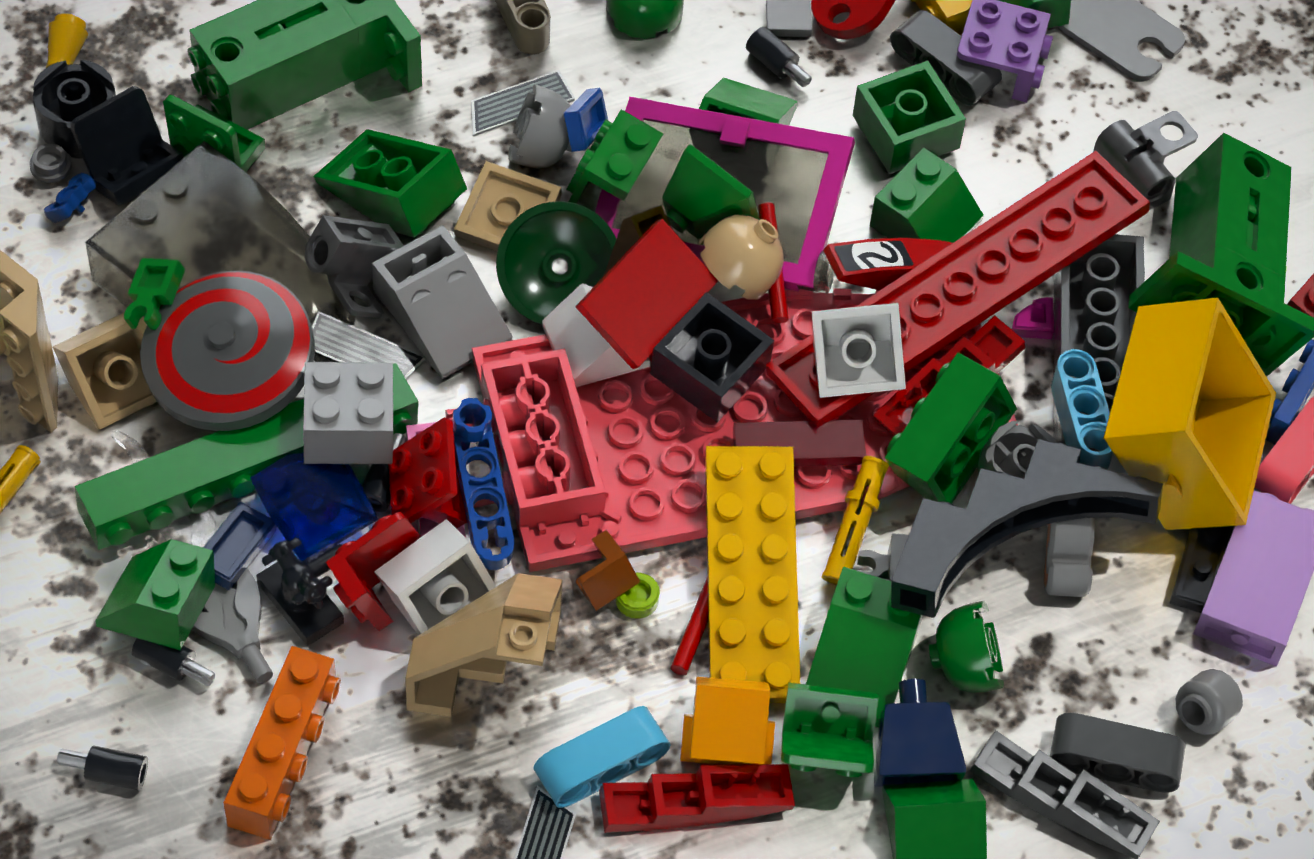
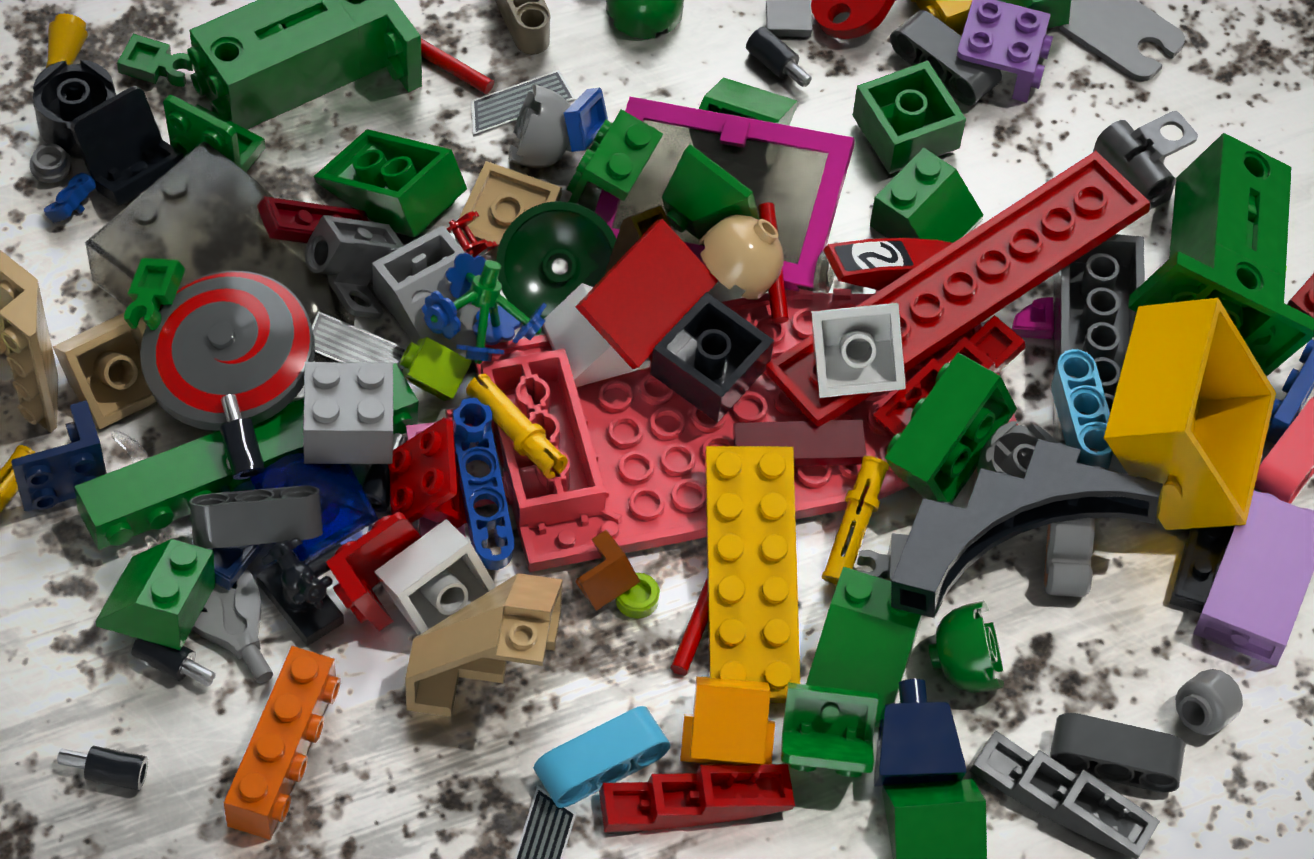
none -> dark blue bracket [11,400,107,512]
none -> green plate [117,33,194,87]
none -> dark grey beam [189,486,323,549]
none -> black piece [220,394,265,480]
none -> dark red tile [257,196,369,243]
none -> lime brick [399,337,472,401]
none -> red bar [421,38,494,94]
none -> blue plant [422,253,547,364]
none -> red piece [447,211,498,258]
none -> yellow pin [466,373,568,479]

